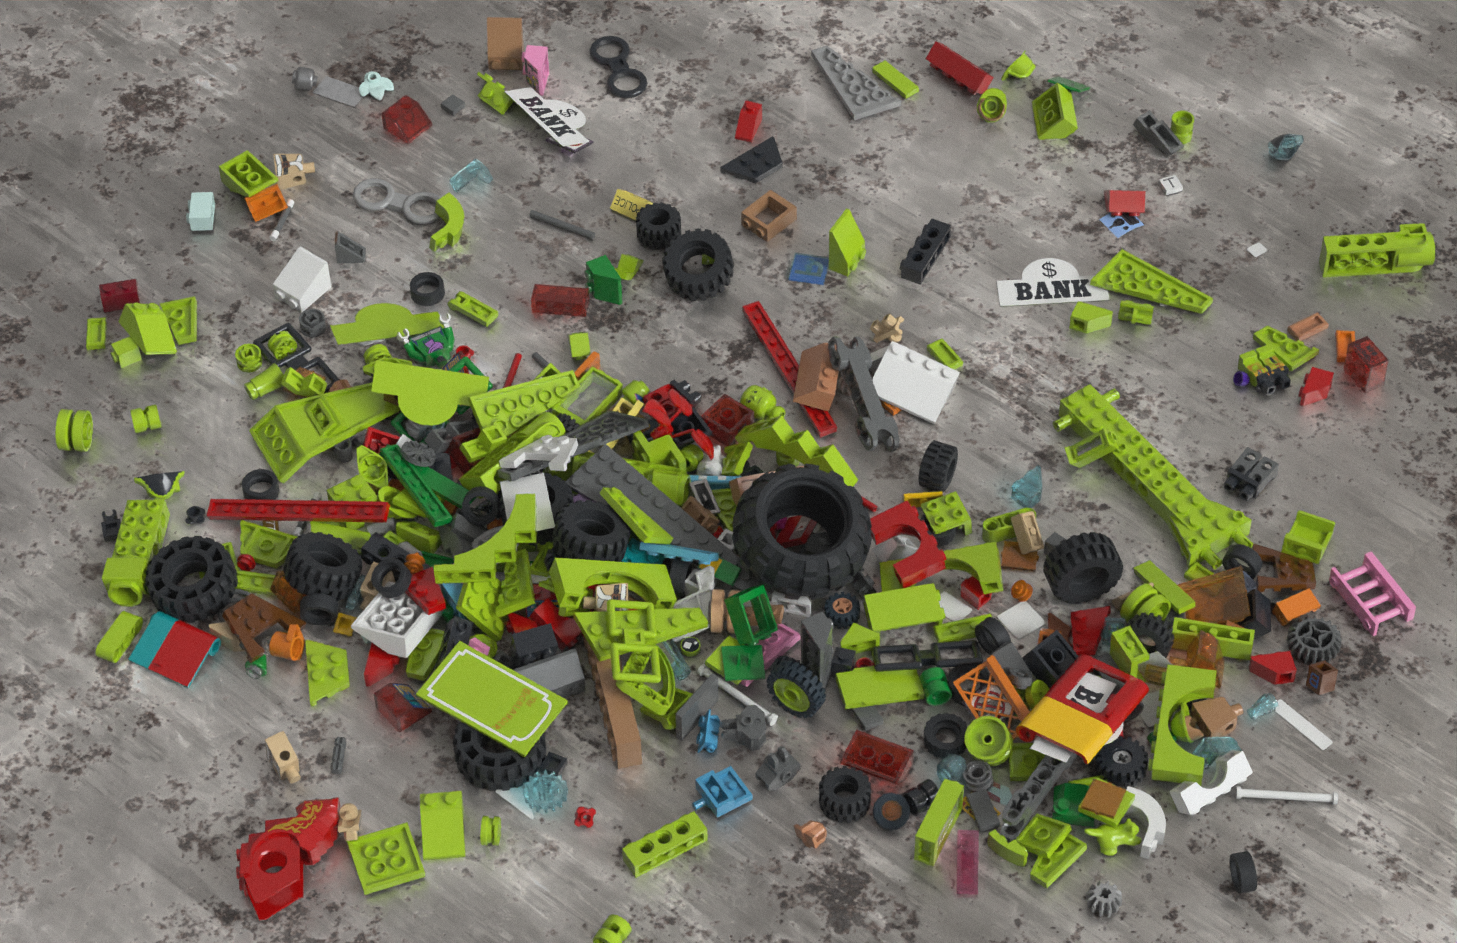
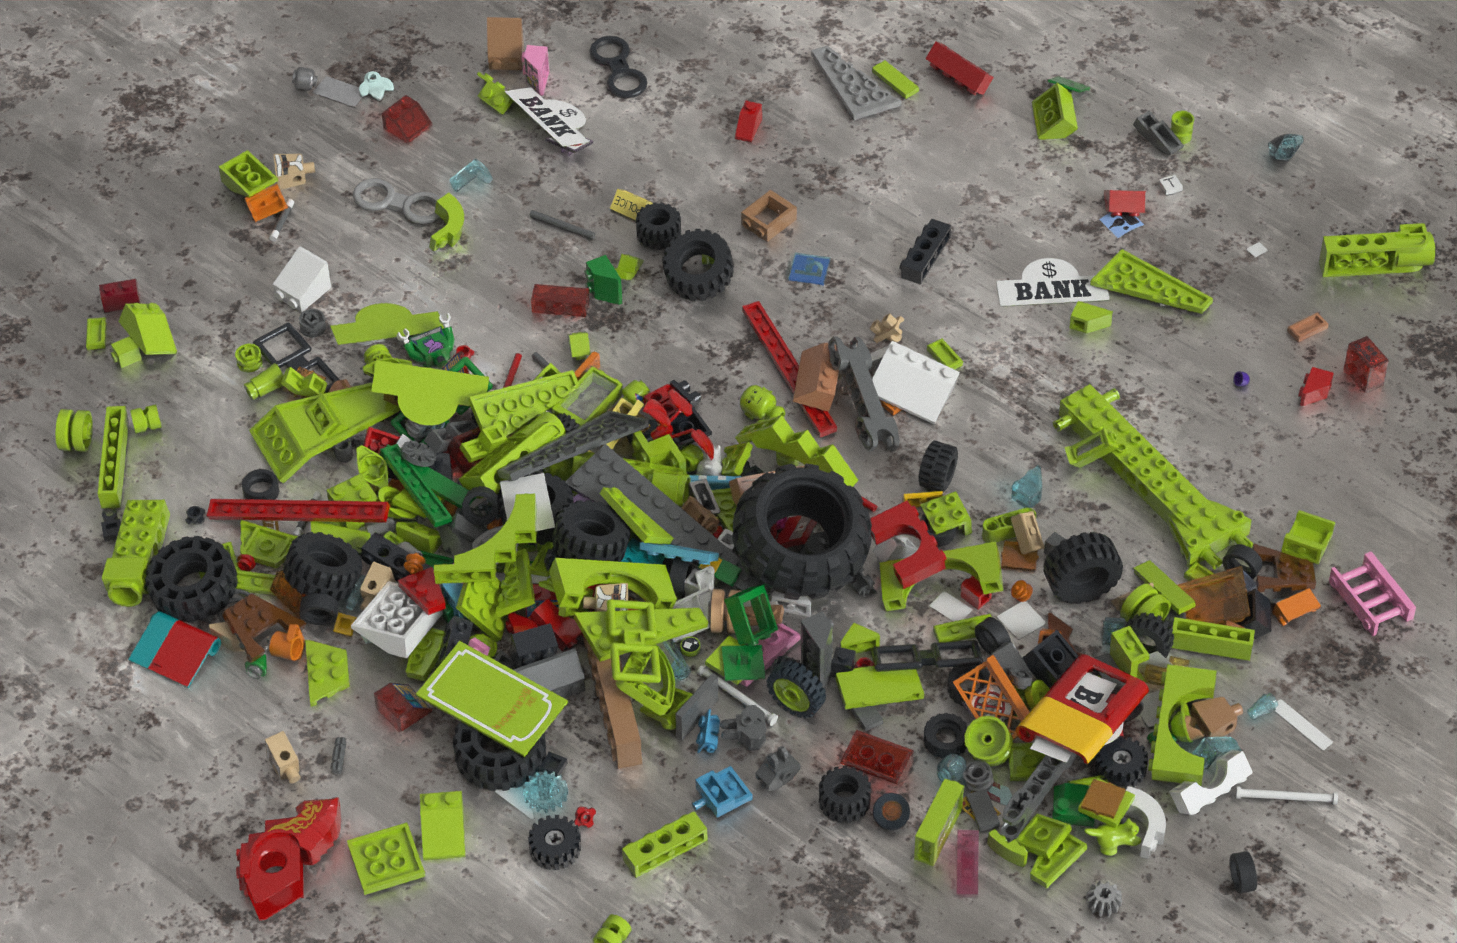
lime beam [95,611,143,663] -> none
black hat [134,471,184,500] -> none
lime wing [159,296,197,345] -> none
light aqua brick [186,192,215,231] -> none
lime wheel [267,331,297,360] -> none
dark grey slope [335,231,366,264] -> none
tan hips [338,803,362,841] -> none
red slope [364,643,400,687] -> none
black tyre [371,558,412,598] -> none
black tyre [409,272,445,306] -> none
dark grey tile [441,94,465,115] -> none
lime plate [447,291,498,327] -> none
lime wheel [480,816,501,846] -> none
white wing [499,435,578,471] -> none
clear red brick [701,394,754,446] -> none
black wing [720,136,783,184] -> none
nougat piece [794,820,827,849] -> none
black wheel [825,592,860,629] -> none
lime slope [829,208,866,277] -> none
lime panel [863,583,945,635] -> none
black wheel [902,779,939,816] -> none
green wheel [919,667,952,706] -> none
lime piece [977,88,1007,122] -> none
lime piece [1001,50,1035,81] -> none
red wing [1071,606,1111,656] -> none
lime hips [1118,300,1154,325] -> none
clear orange slope [1185,630,1225,689] -> none
hips [1224,447,1279,501] -> none
hips [1238,344,1291,395] -> none
red slope [1249,651,1297,685] -> none
lime wing [1253,326,1319,371] -> none
dark grey gear [1286,615,1342,664] -> none
reddish brown brick [1306,660,1338,695] -> none
orange tile [1335,330,1356,363] -> none
none -> lime brick [98,406,129,509]
none -> black bush [528,815,581,870]

